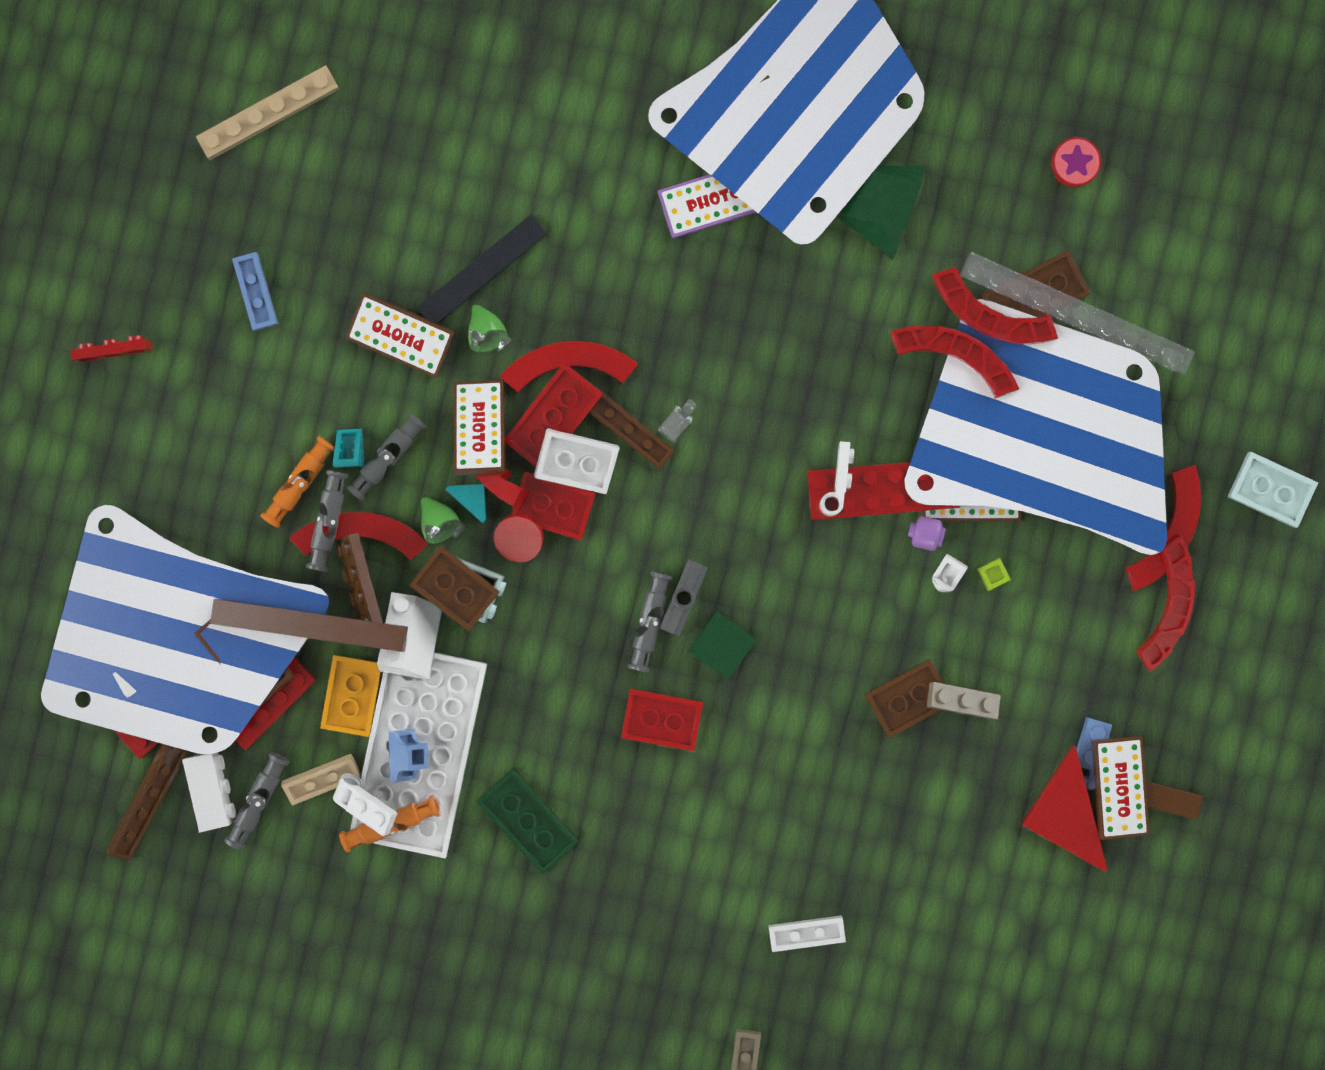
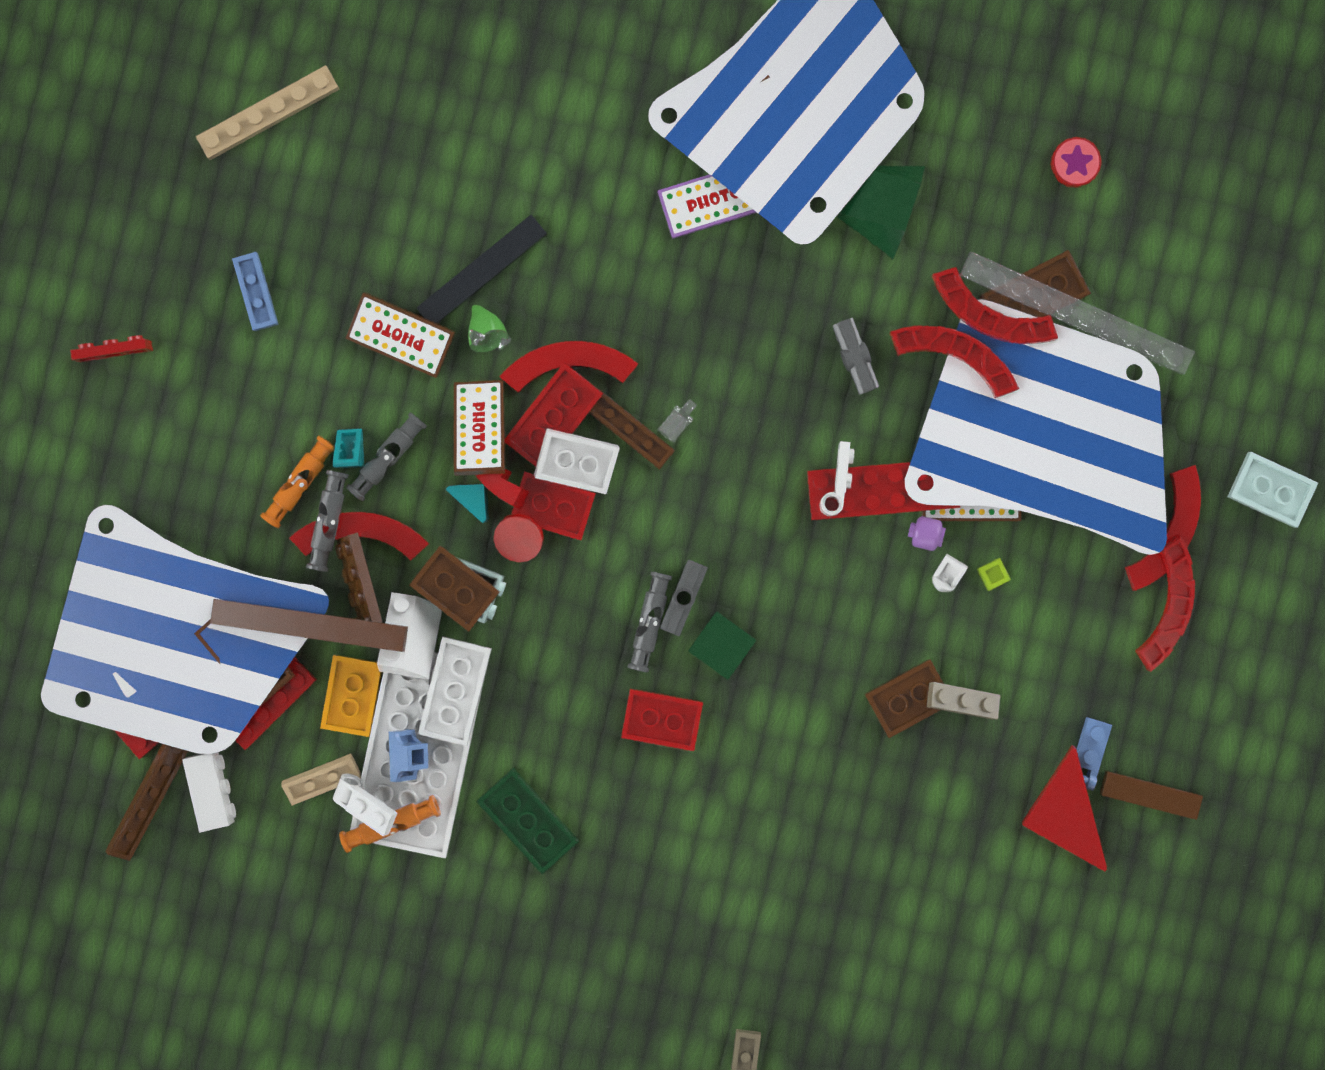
dark grey piece [224,752,290,850] -> none
hat [421,497,465,544] -> none
white plate [768,915,846,952] -> none
tile [1092,735,1150,840] -> none
none -> white plate [418,636,492,746]
none -> dark grey piece [832,318,879,395]

